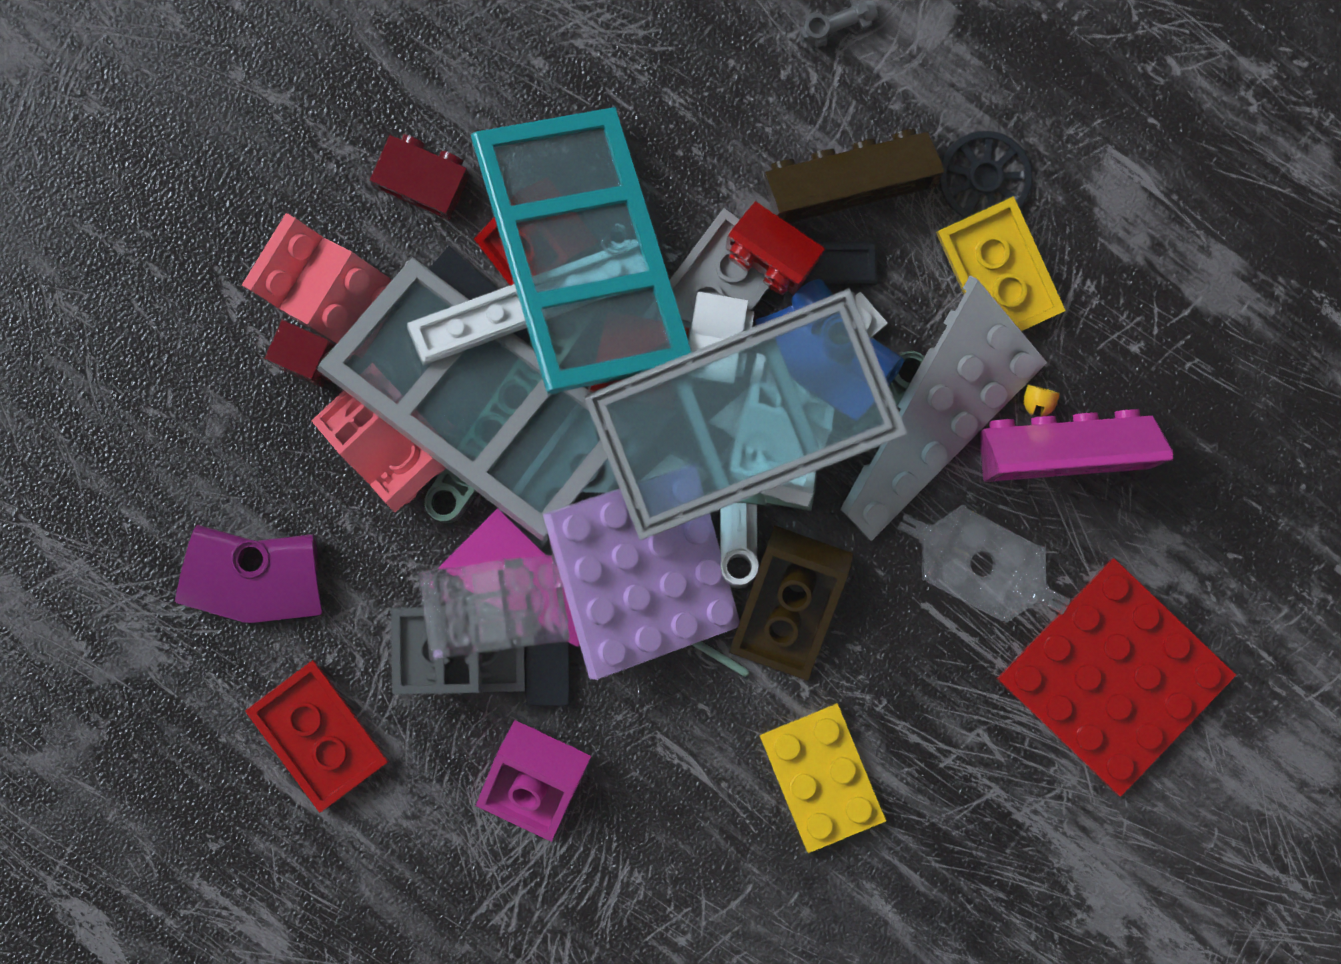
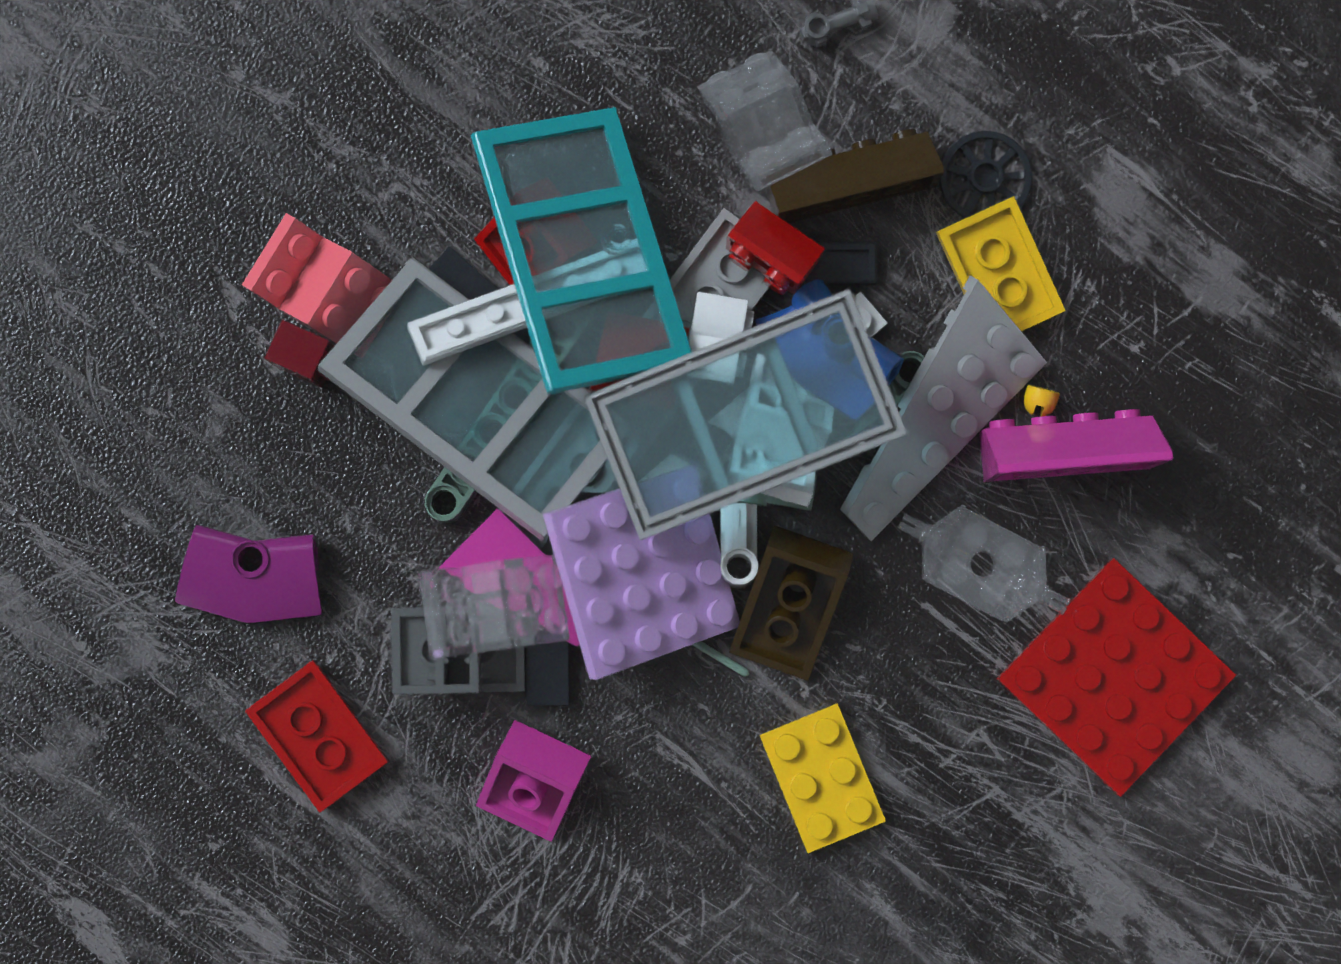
coral bracket [311,364,446,513] -> none
dark red brick [369,134,469,221] -> none
none -> clear bracket [697,50,833,192]

